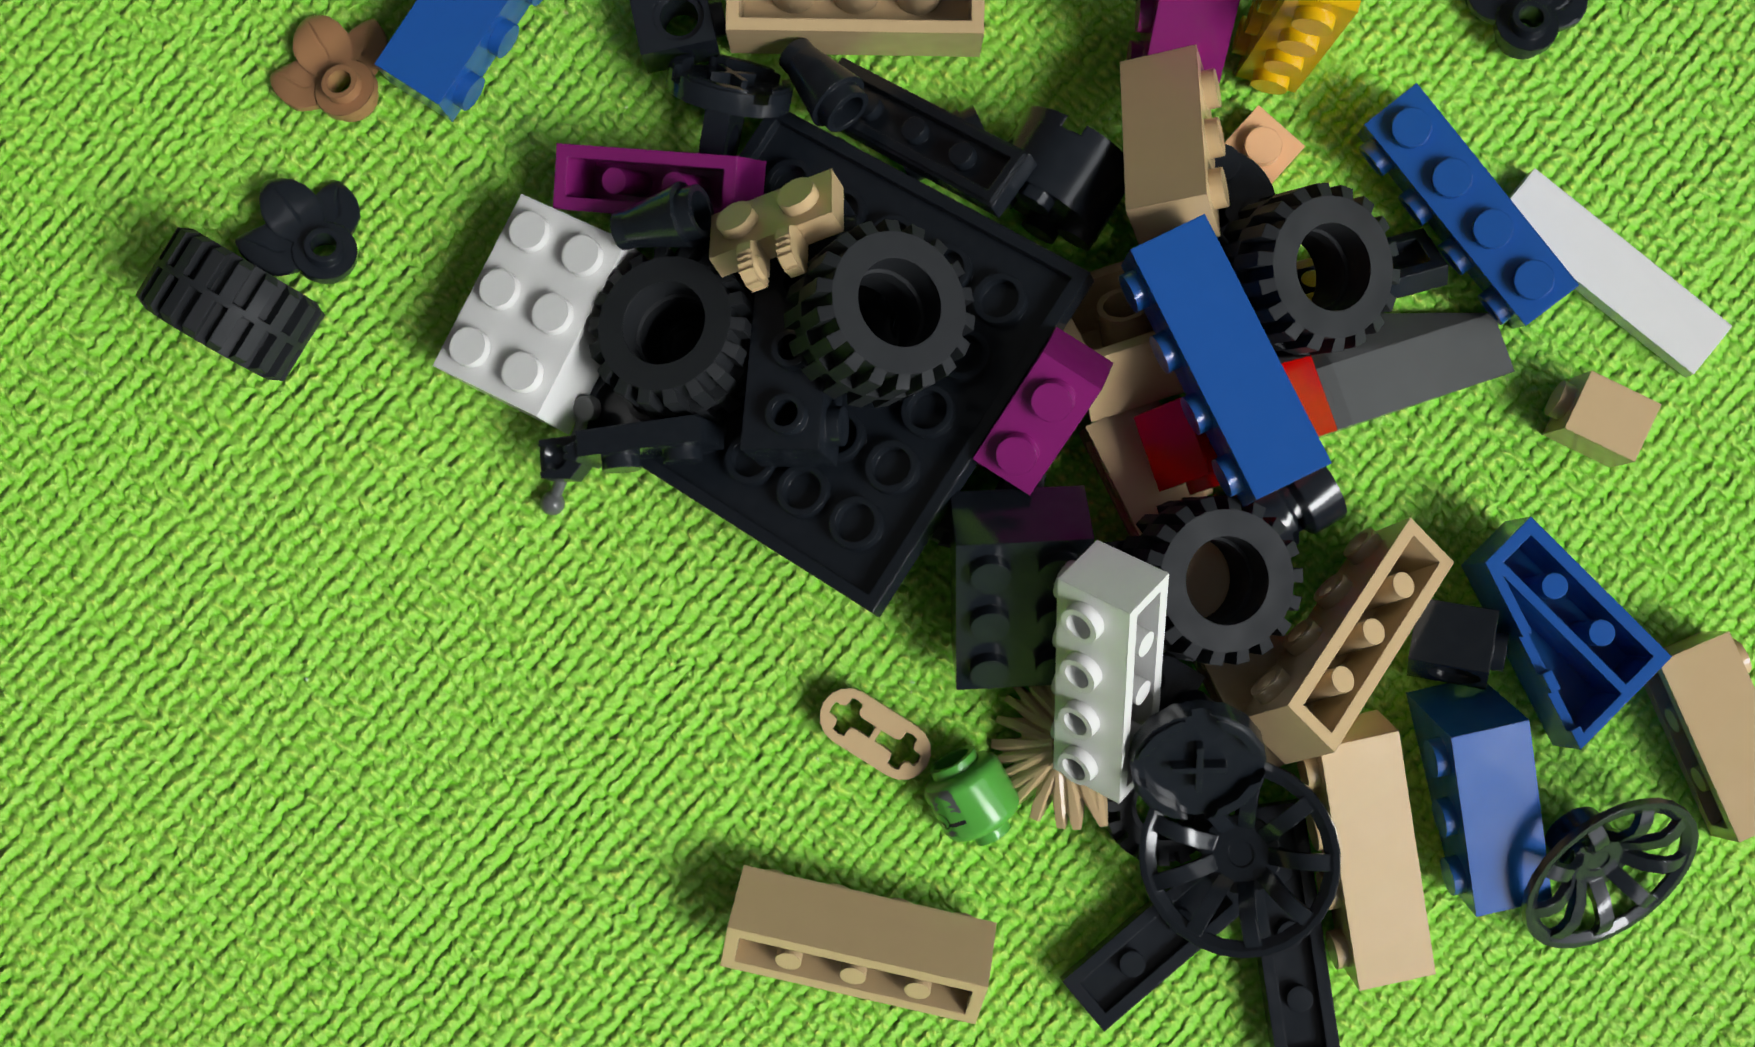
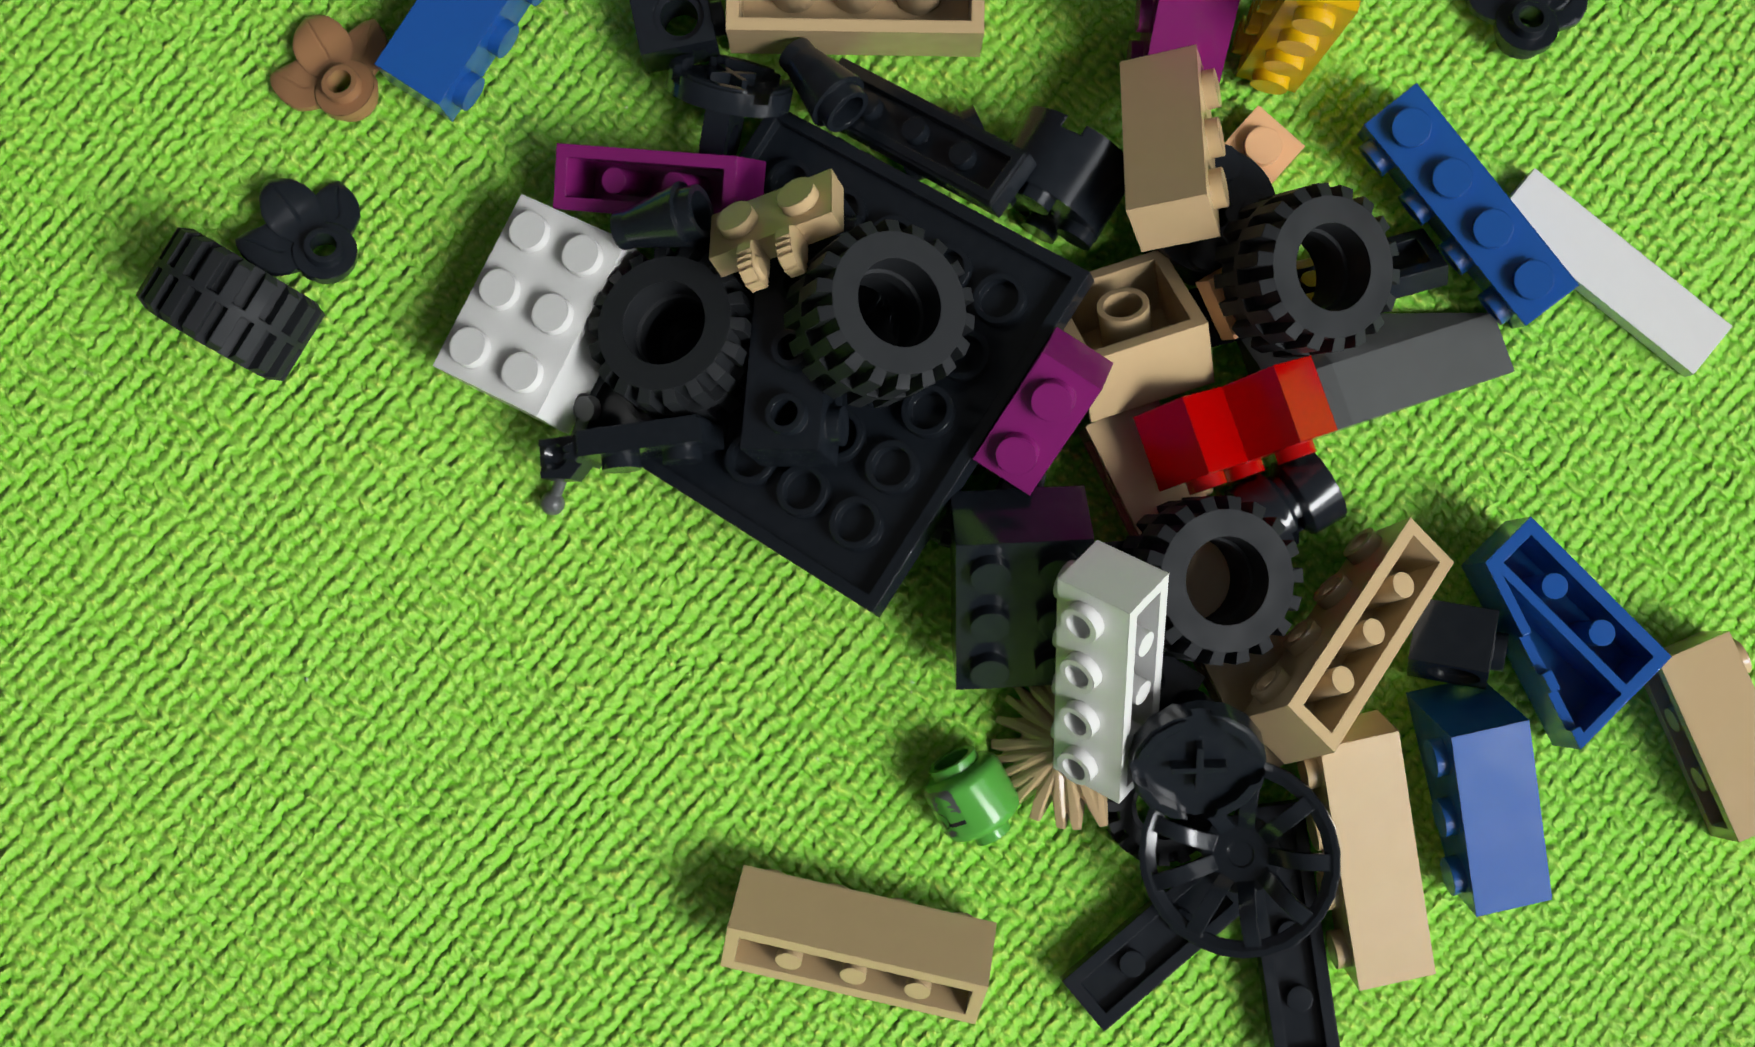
tan beam [820,688,931,780] -> none
blue brick [1119,214,1332,507] -> none
black wheel [1521,798,1699,948] -> none
tan brick [1542,371,1662,468] -> none

